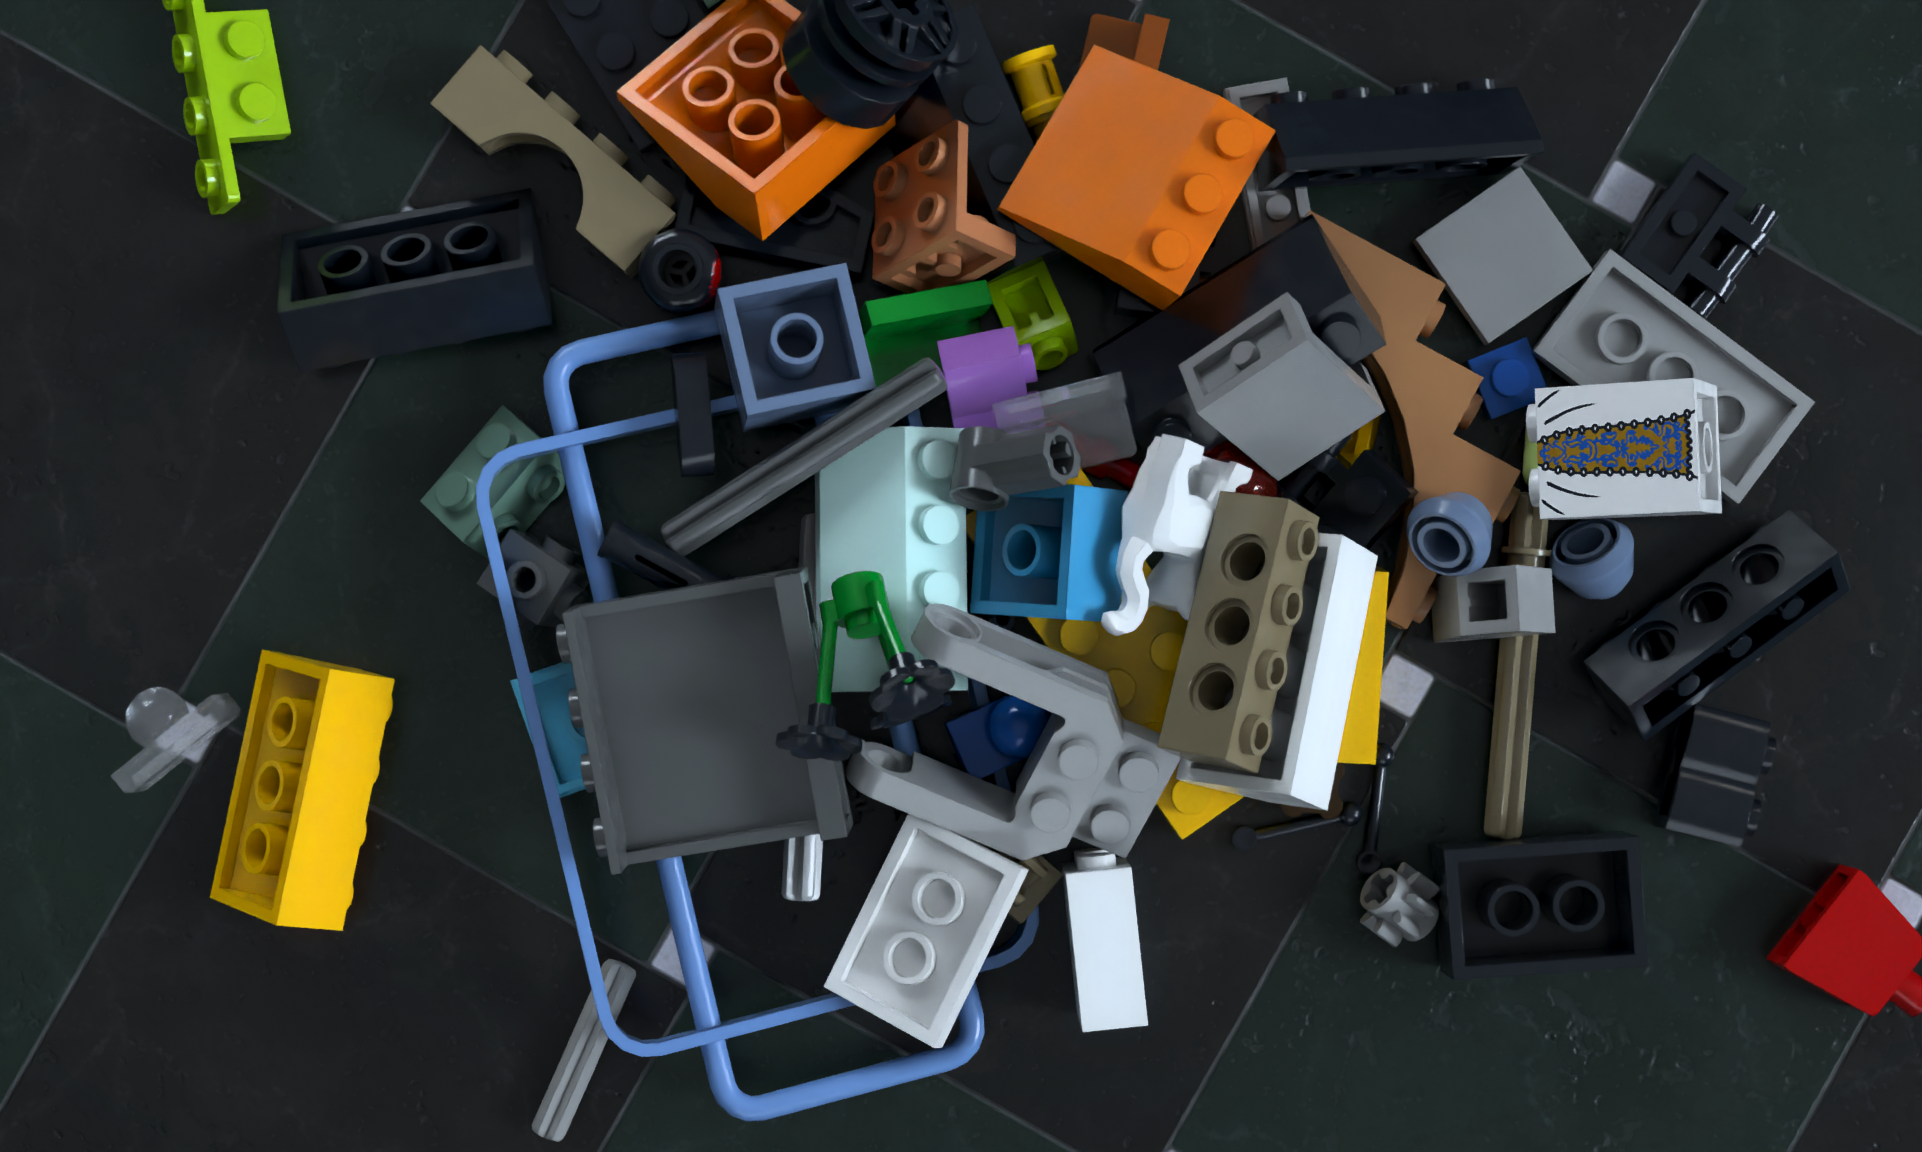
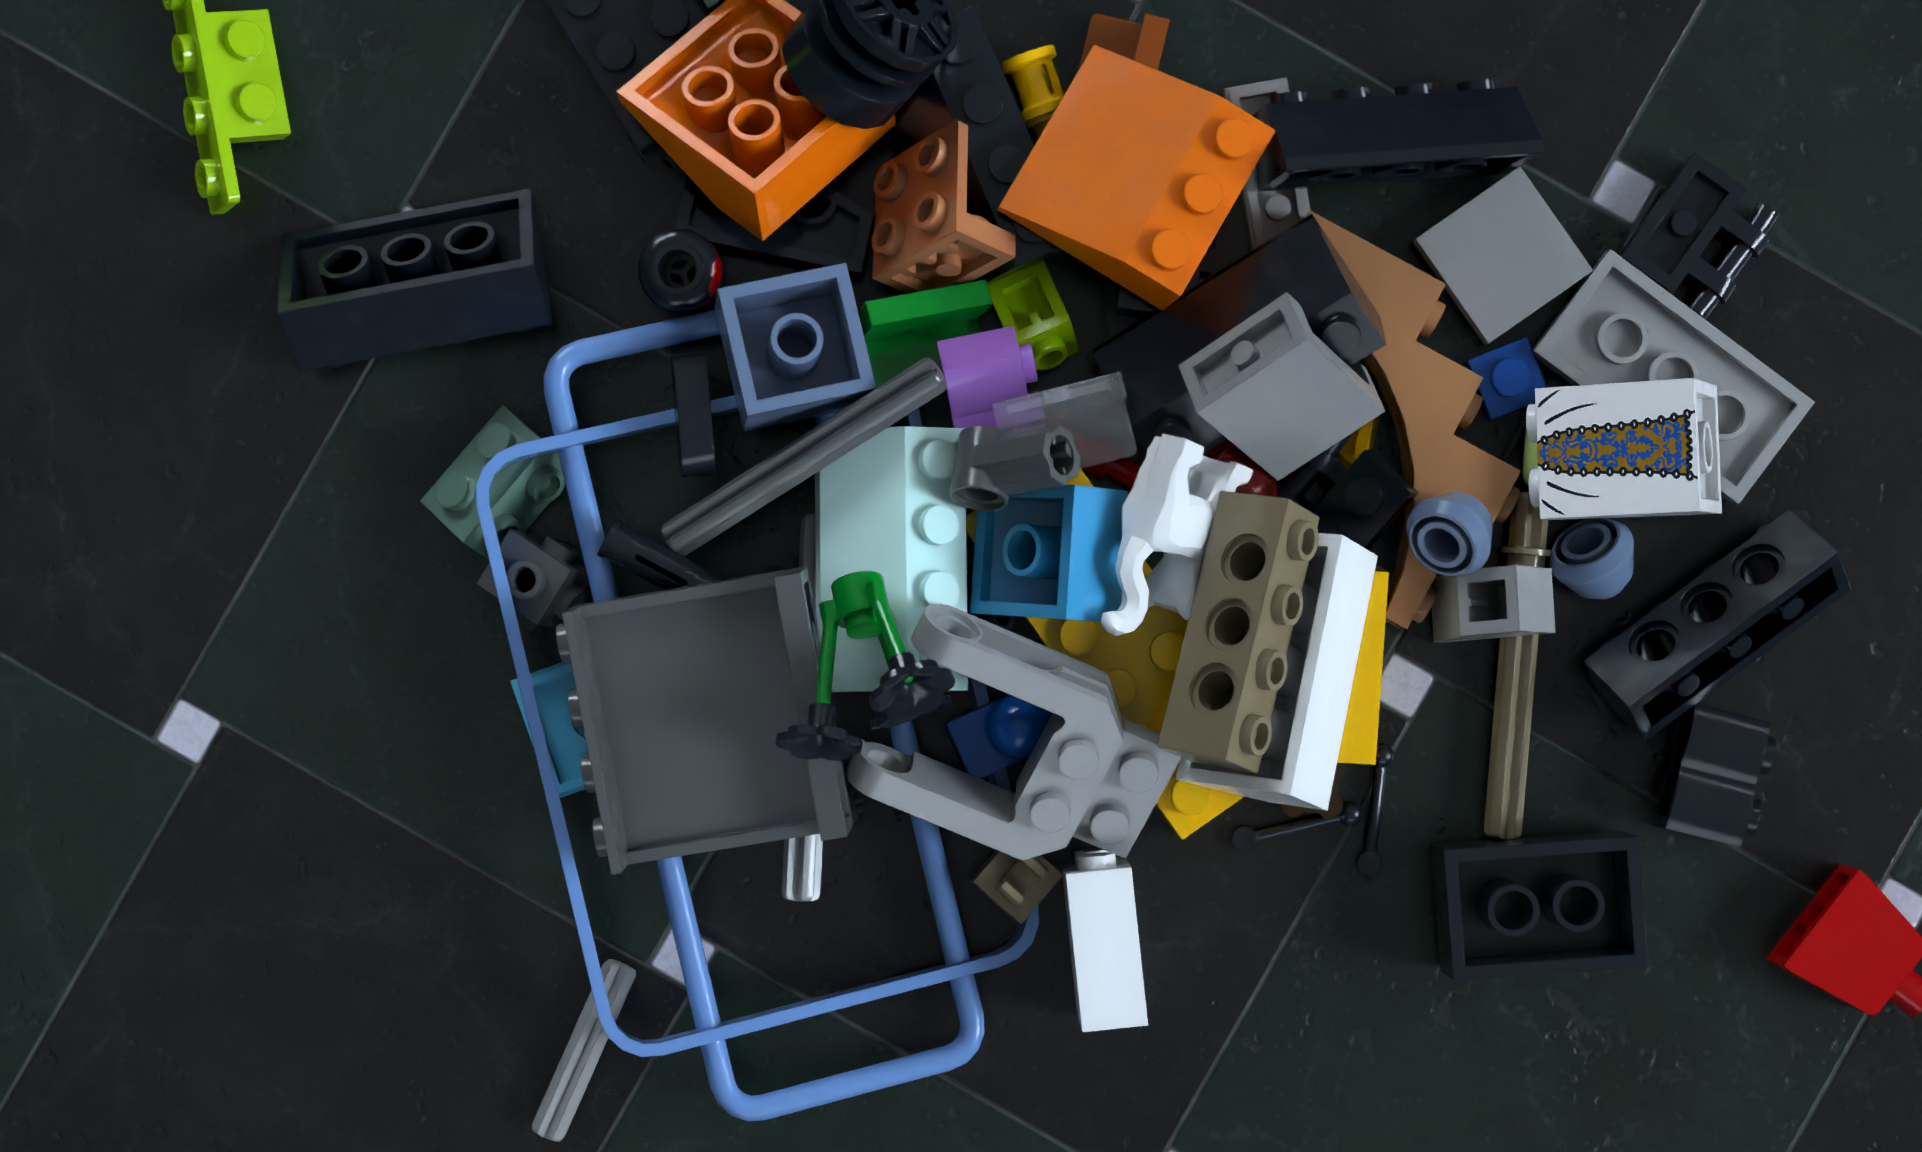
clear tile [111,687,241,793] -> none
yellow slope [210,649,395,931] -> none
dark tan arch [430,45,677,279] -> none
white plate [824,813,1029,1048] -> none
light grey gear [1360,862,1440,947] -> none

